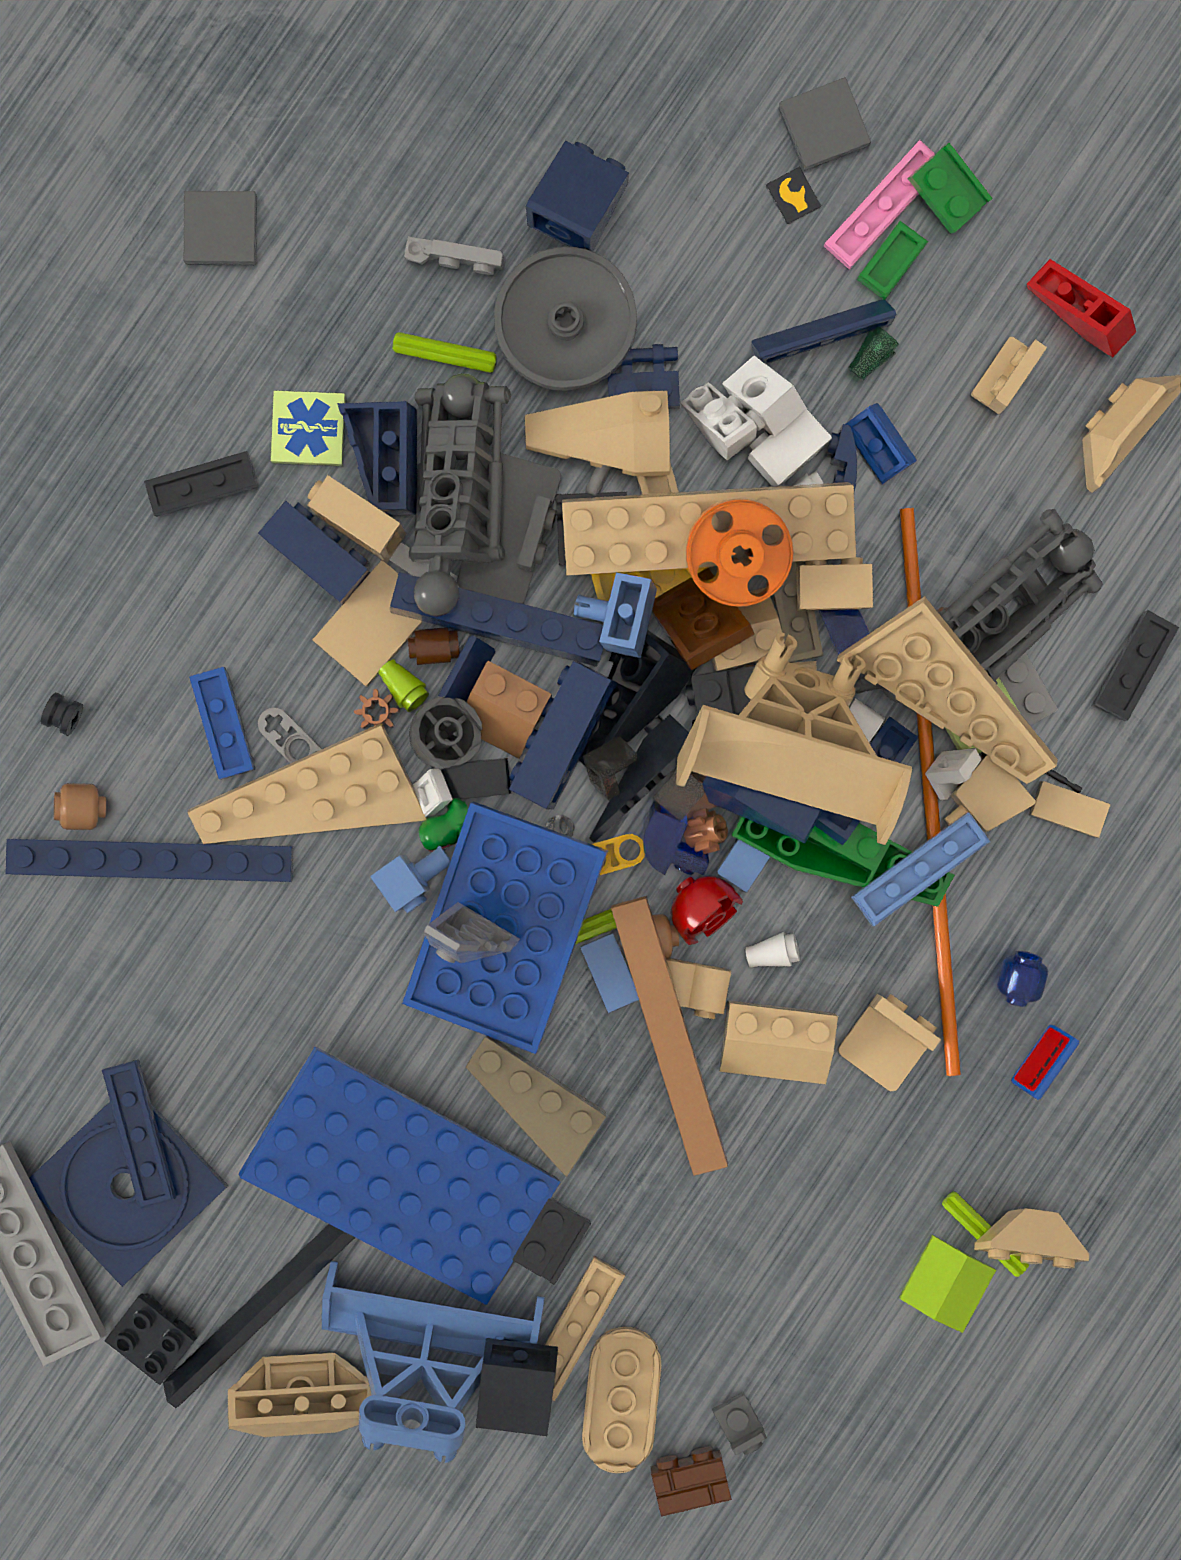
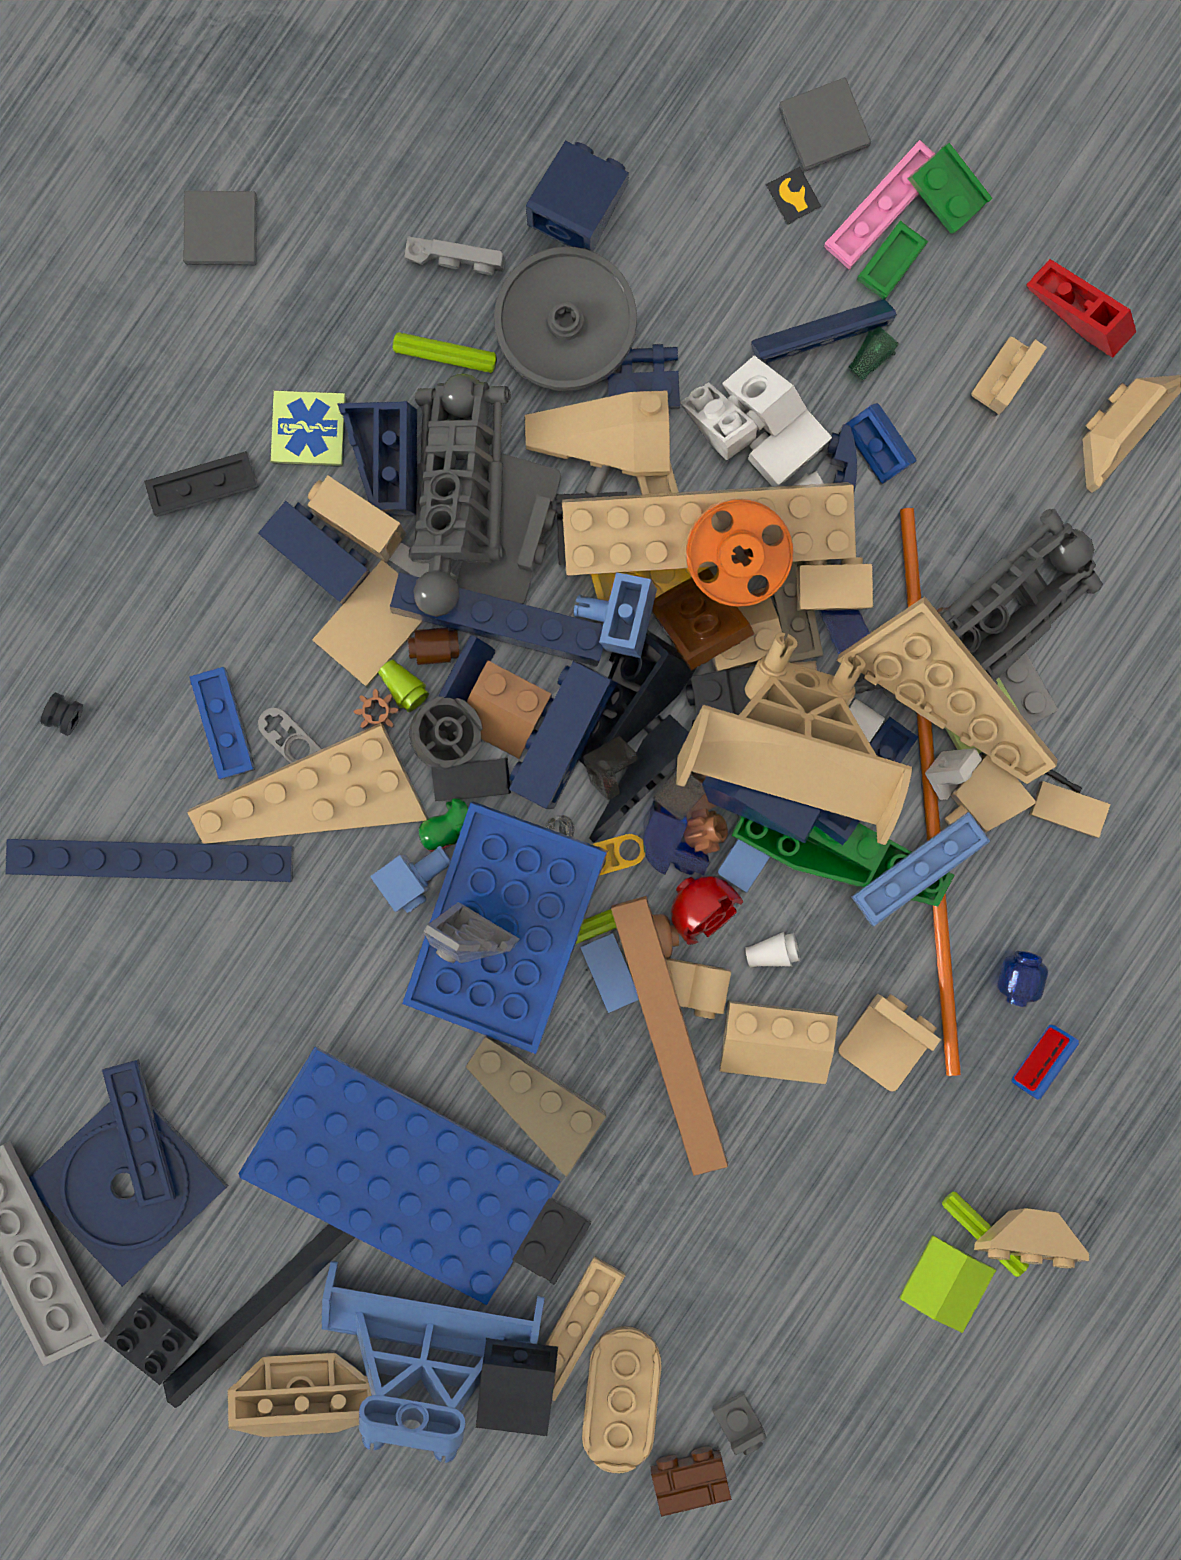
medium nougat head [54,783,106,830] -> none
white tile [413,768,453,817] -> none
black plate [1094,610,1179,721] -> none

